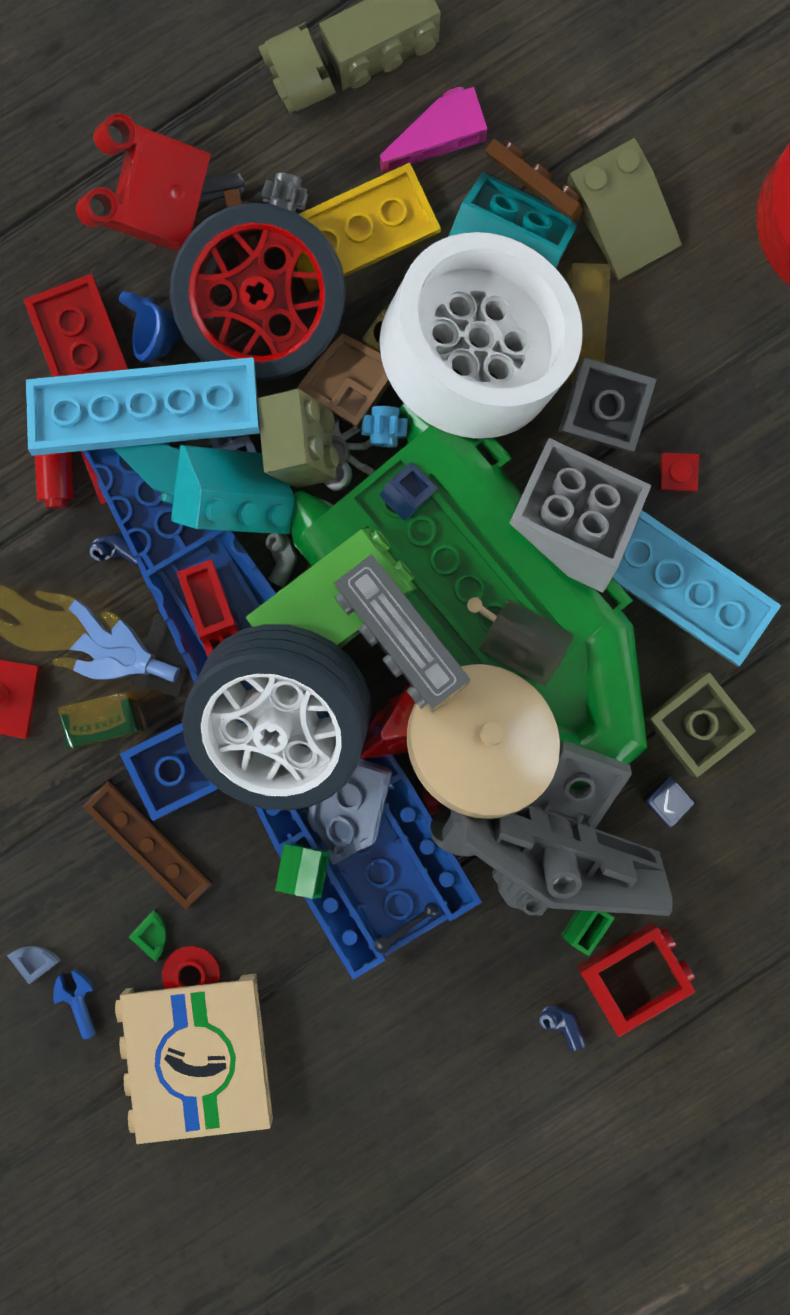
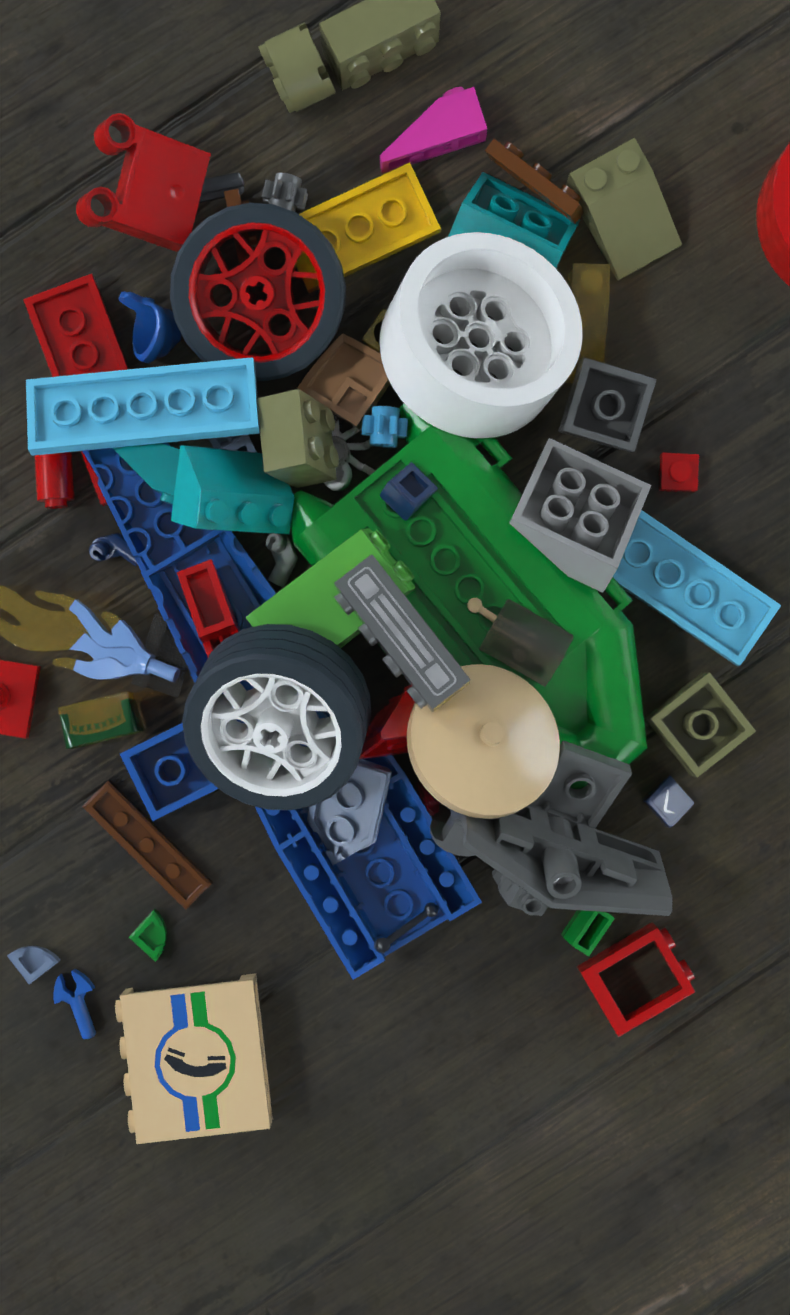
red piece [162,946,220,989] -> none
green piece [275,842,330,899] -> none
dark blue arm [539,1005,587,1051] -> none

